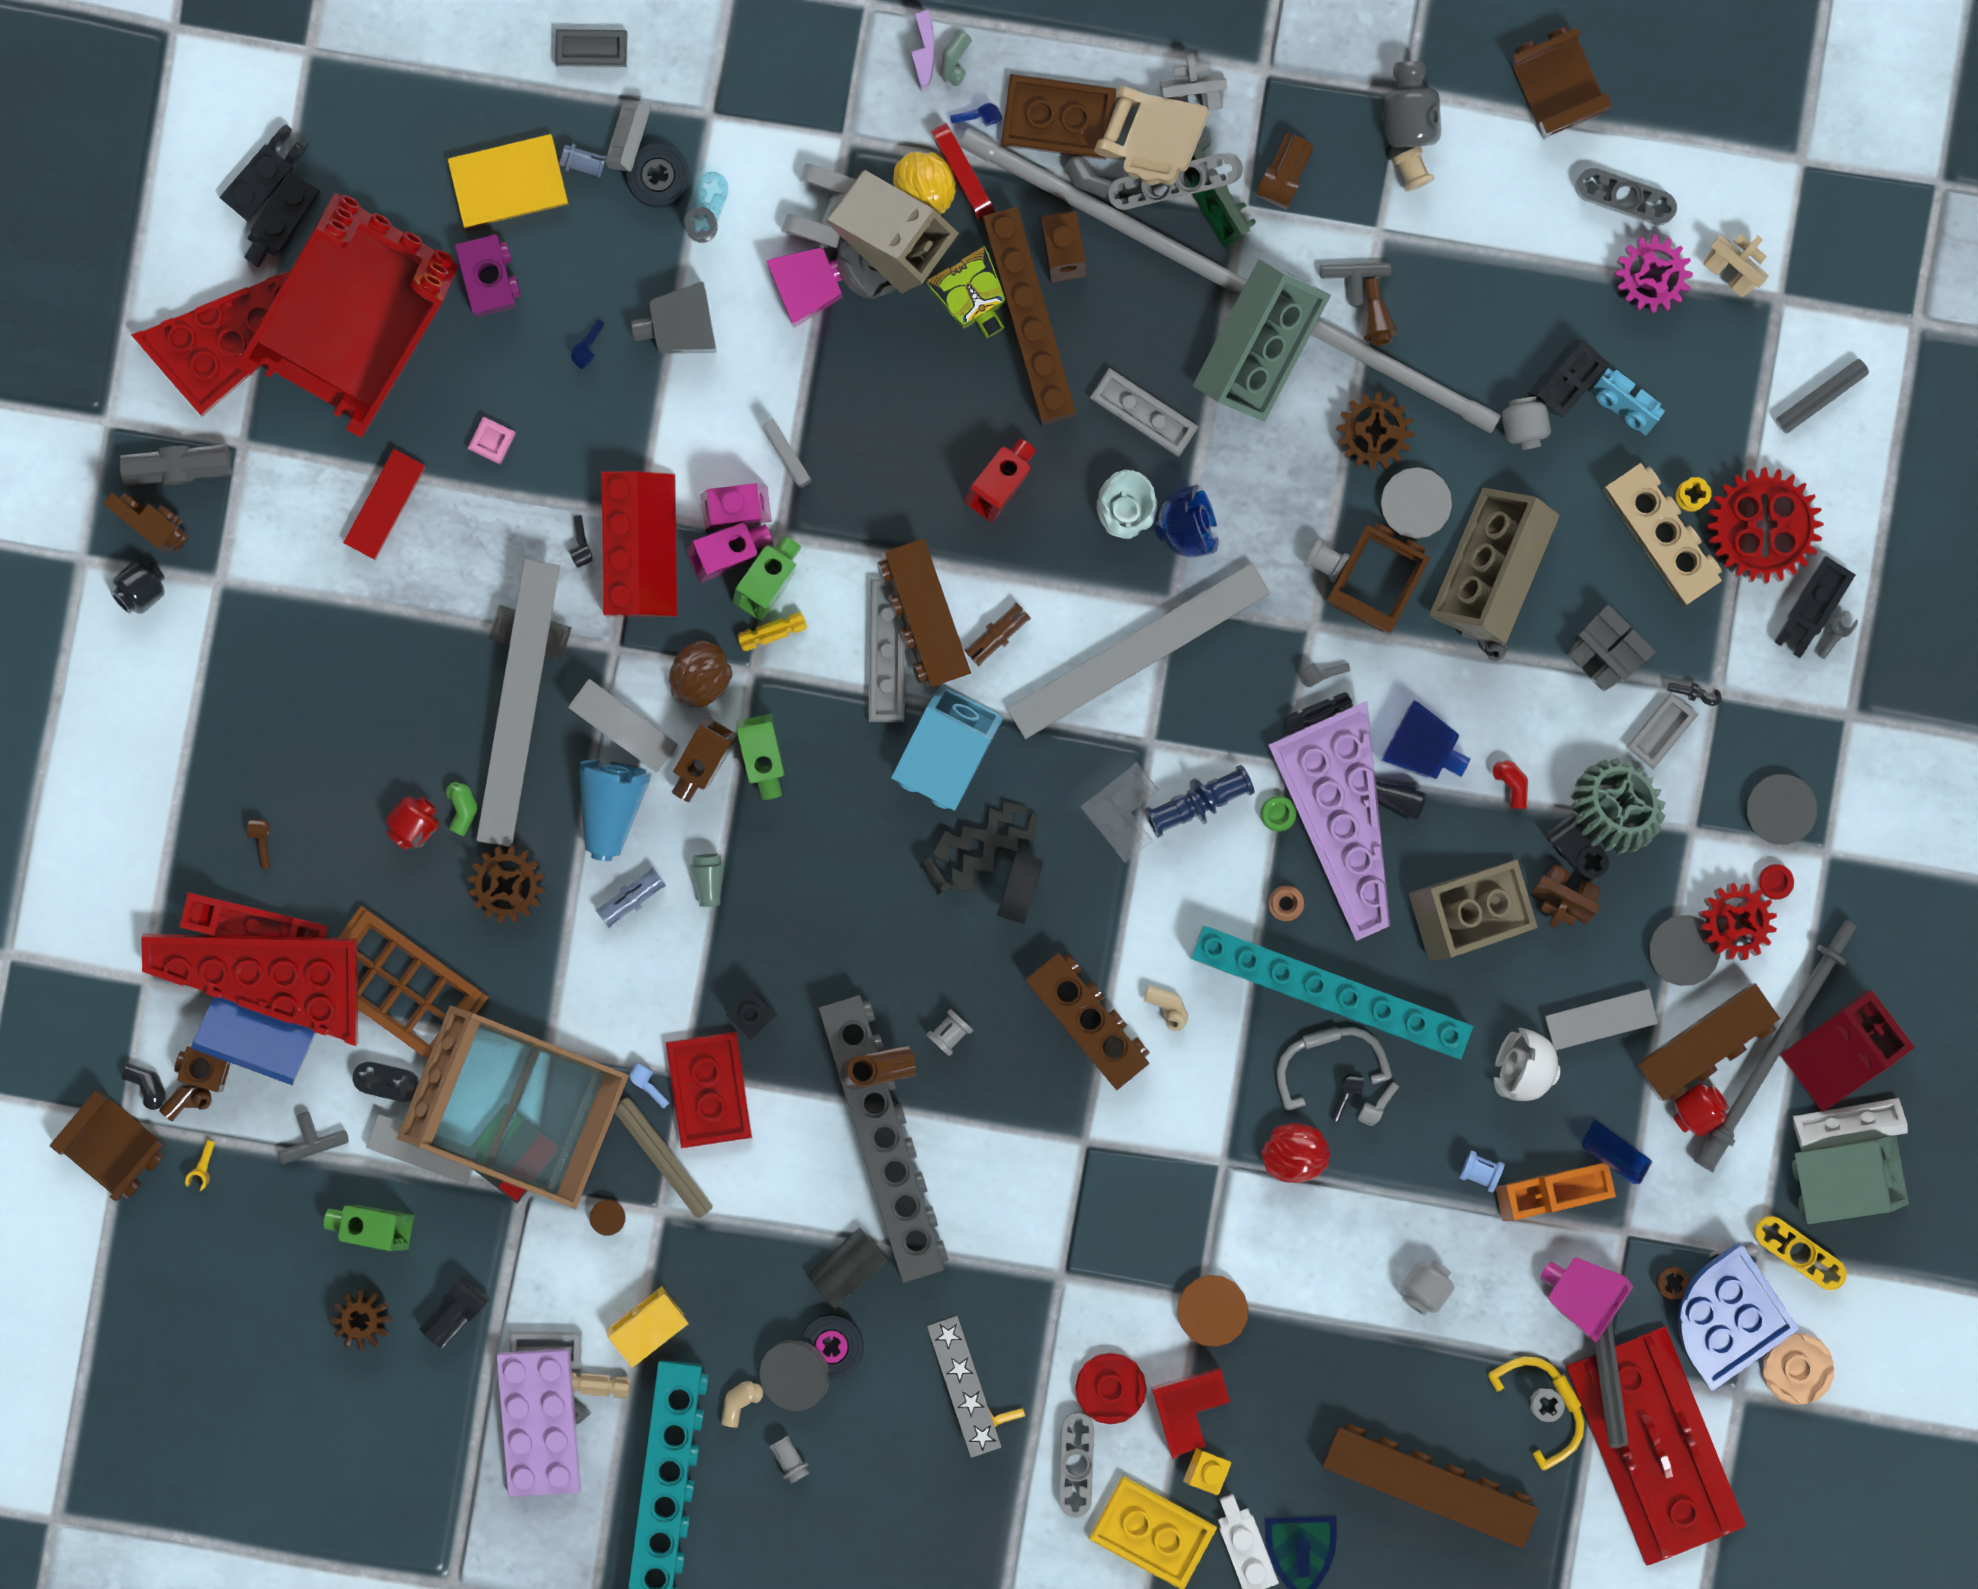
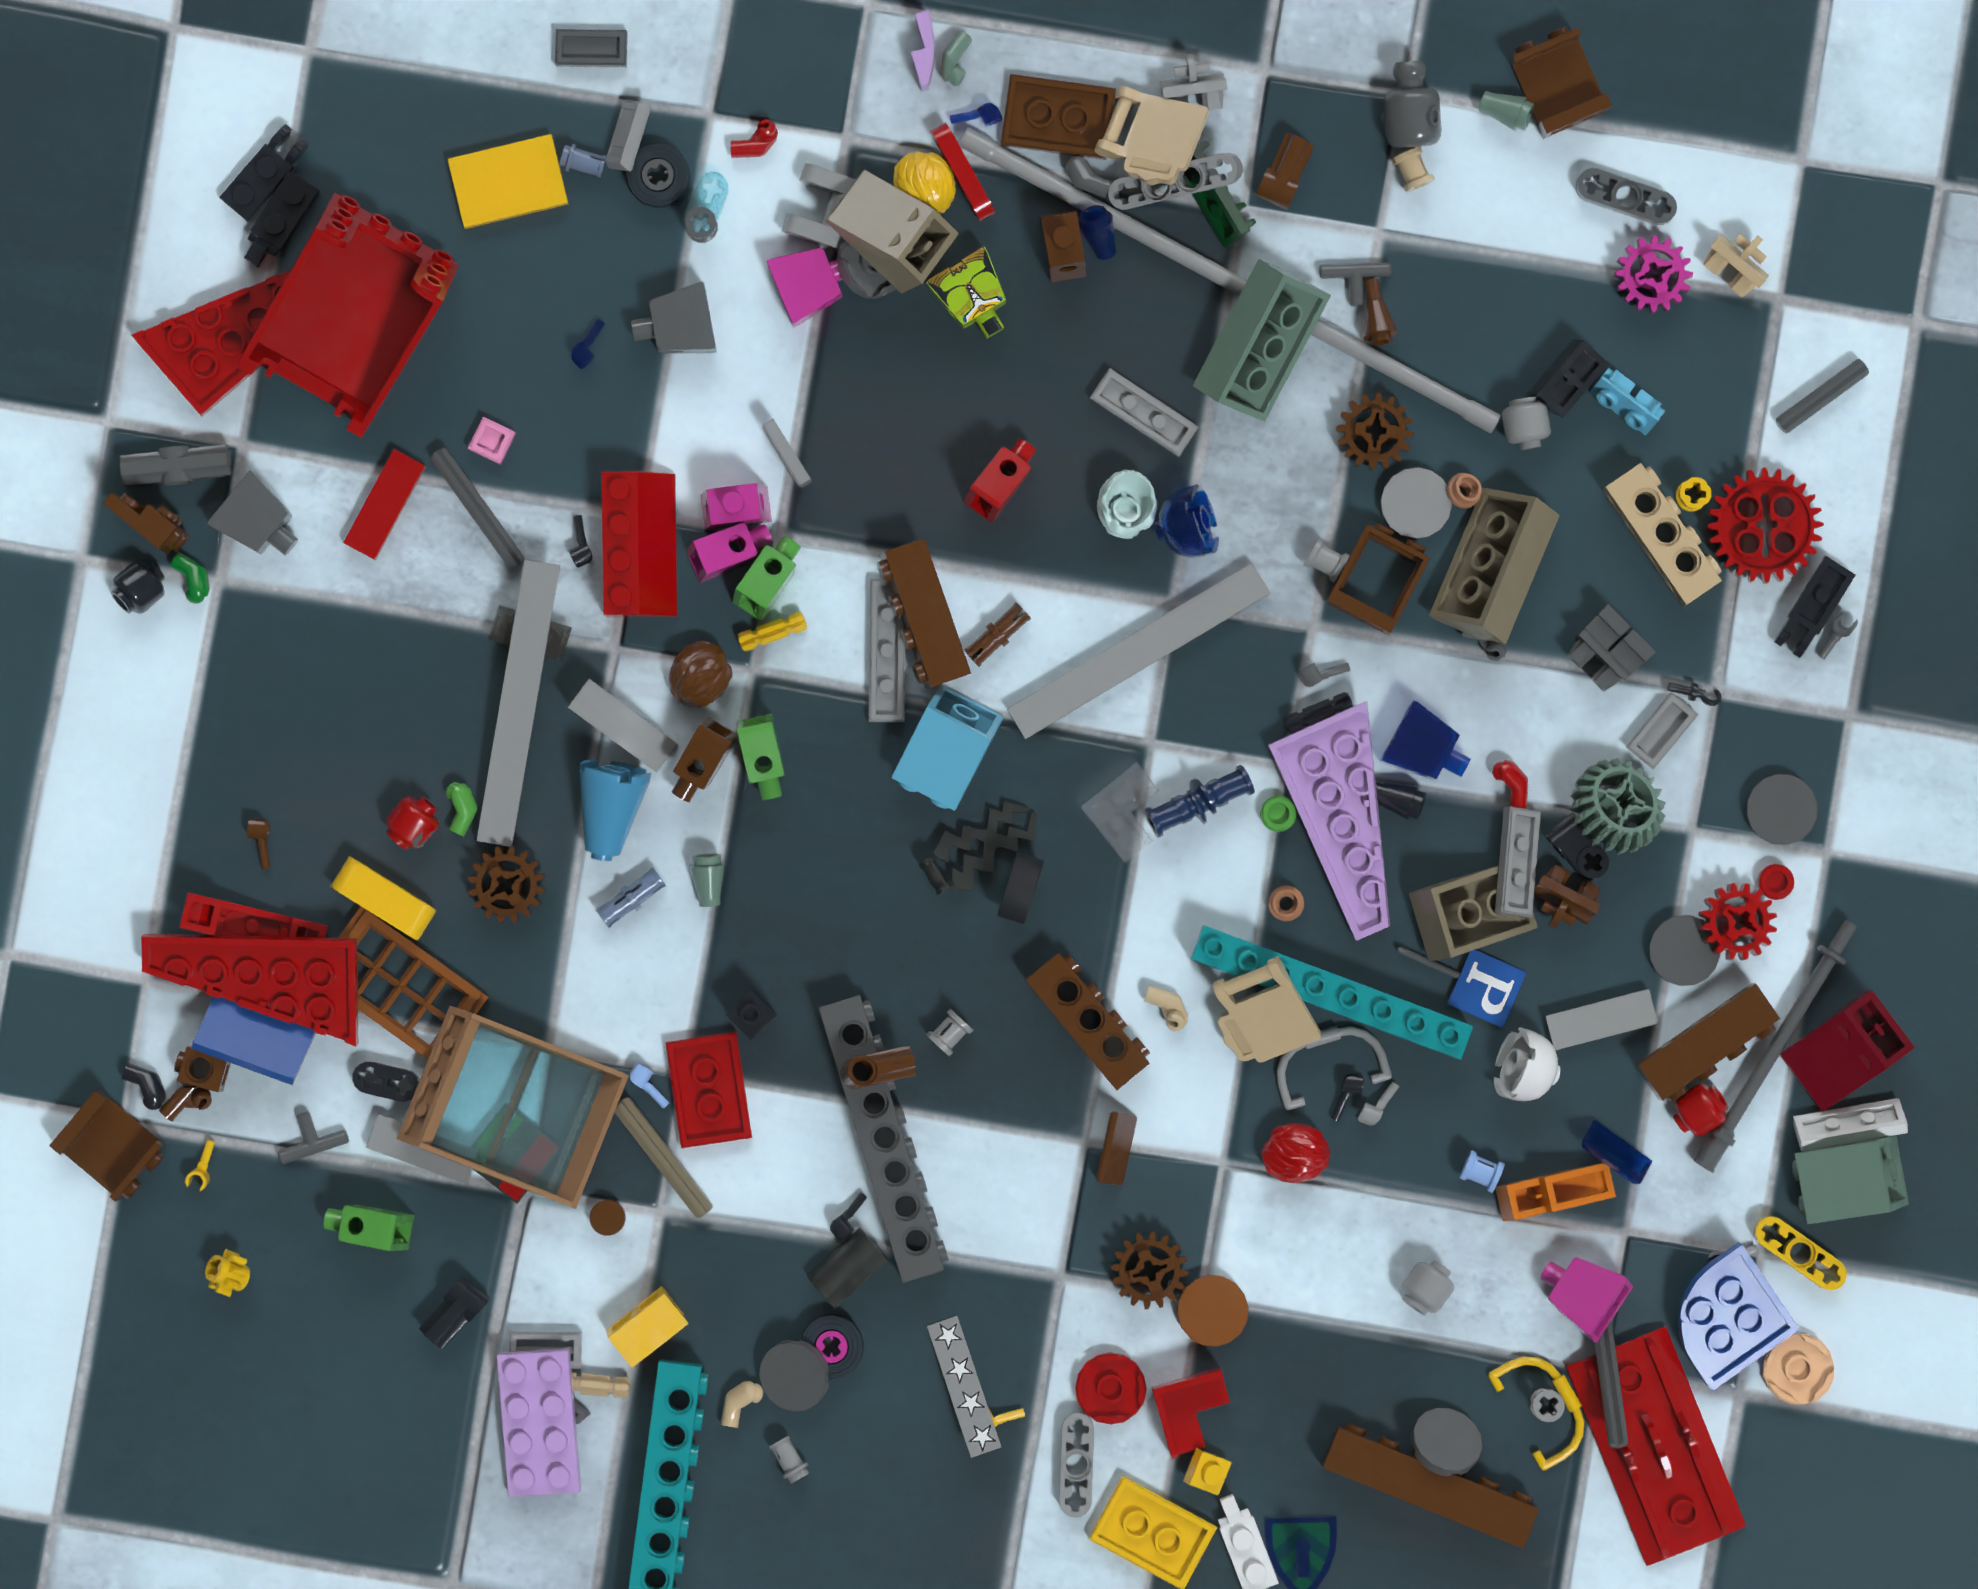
reddish brown gear [330,1289,392,1351] -> none
magenta brick [455,234,521,318] -> none
reddish brown brick [983,207,1076,426] -> none
reddish brown bush [1656,1266,1690,1300] -> none
none -> green arm [170,552,210,604]
none -> yellow gear [205,1249,250,1297]
none -> dark grey torso [207,470,298,556]
none -> yellow beam [330,856,437,941]
none -> dark grey axle [430,447,525,570]
none -> red arm [731,120,778,158]
none -> black hand [830,1192,867,1240]
none -> clear blue cone [1079,205,1117,260]
none -> reddish brown slope [1096,1111,1137,1185]
none -> reddish brown gear [1111,1231,1189,1309]
none -> tan piece [1213,956,1321,1063]
none -> blue piece [1397,947,1527,1028]
none -> dark grey tile [1410,1408,1482,1476]
none -> nougat plate [1446,473,1482,509]
none -> sand green cone [1479,91,1534,131]
none -> light grey tile [1495,806,1541,918]

